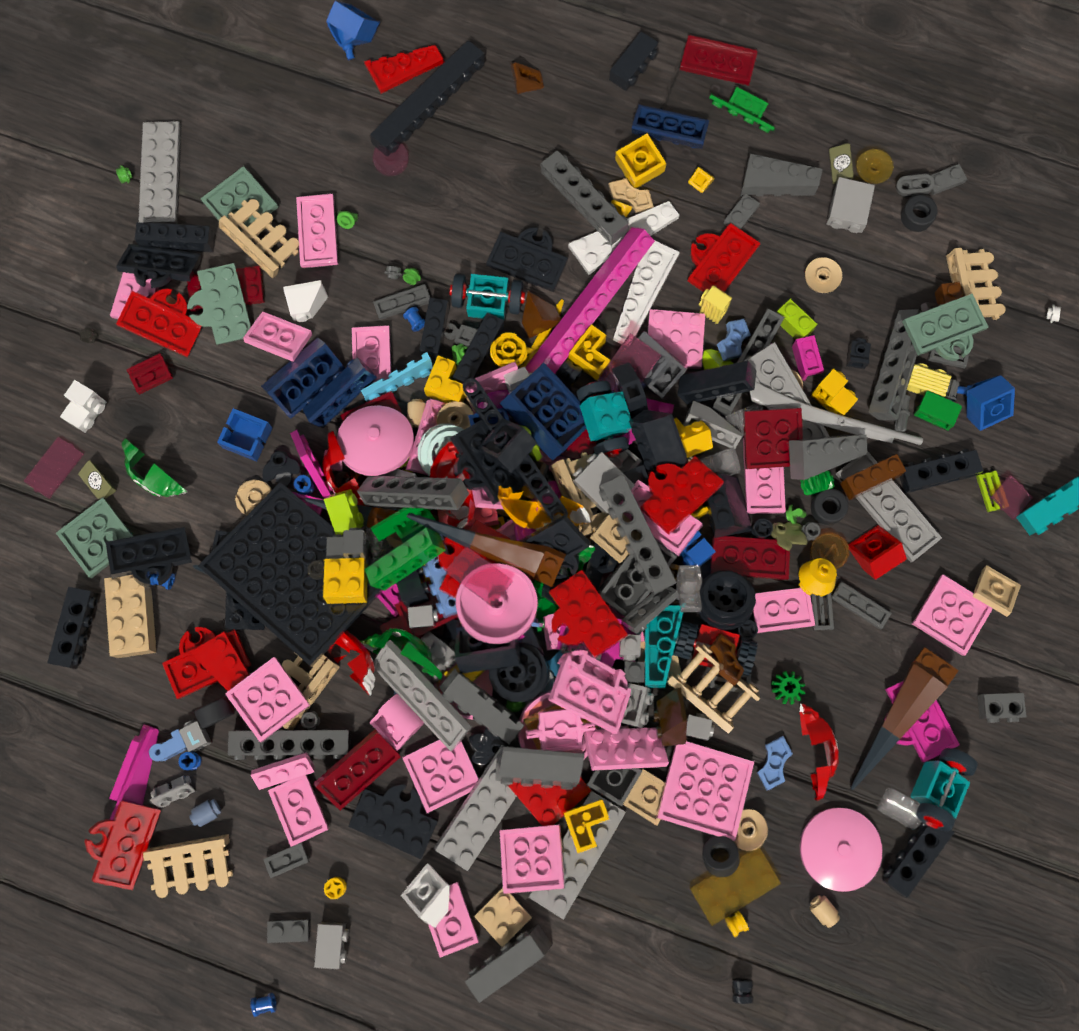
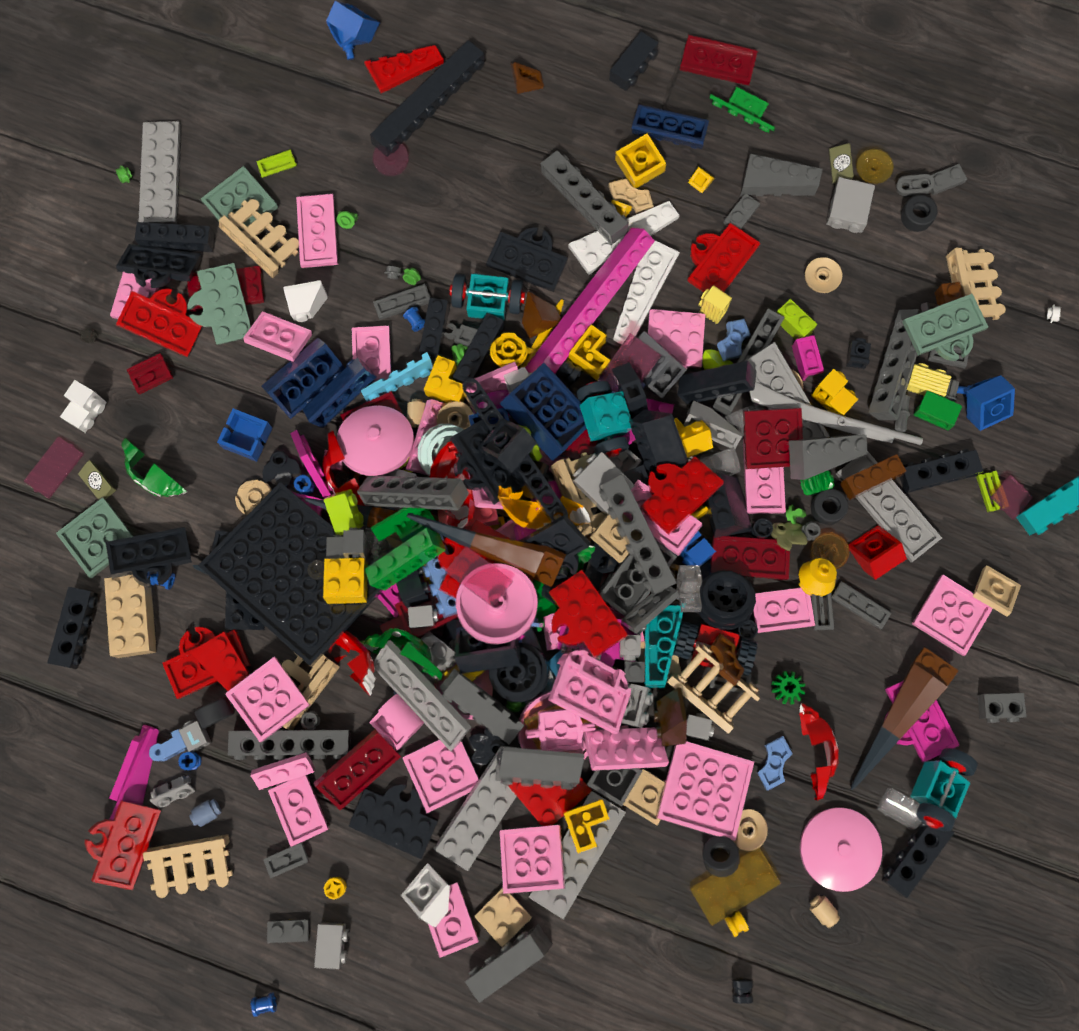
none -> lime tile [257,150,296,178]

